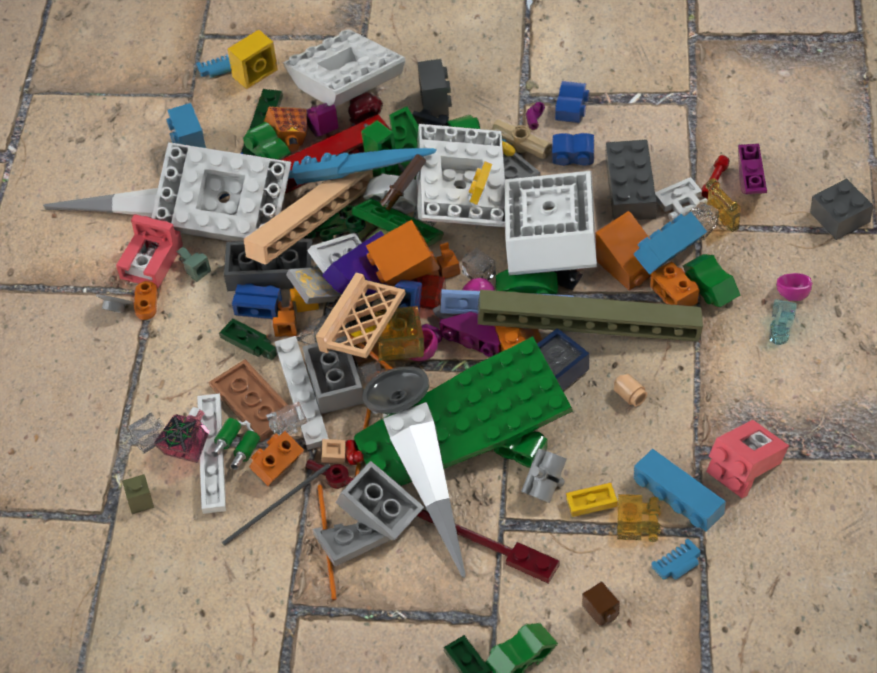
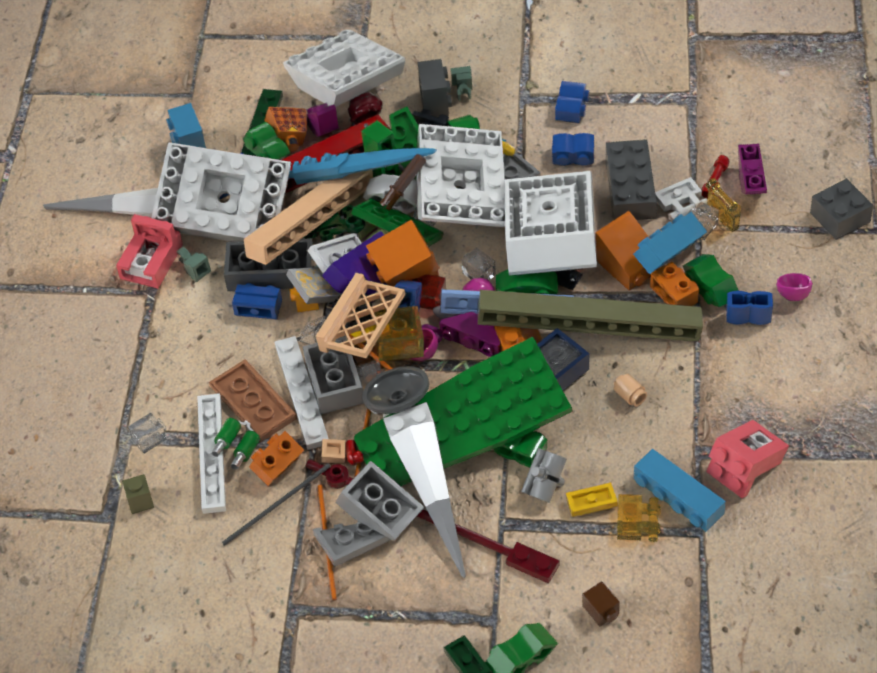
light grey piece [96,294,134,313] -> none
orange plate [134,281,158,320] -> none
clear pink torso [154,407,209,463] -> none
dark azure piece [196,55,231,78] -> none
dark green hinge [219,318,277,360] -> none
yellow brick [227,30,278,89] -> none
clear brick [266,401,308,435] -> none
orange piece [273,301,297,337] -> none
orange piece [435,242,461,280] -> none
yellow plate [469,161,492,205] -> none
tan piece [491,119,552,159] -> none
magenta arm [526,102,545,130] -> none
dark azure piece [652,539,700,580] -> none
clear light blue leg [769,299,797,345] -> none
none -> sand green piece [450,66,472,100]
none -> blue brick [726,291,773,325]

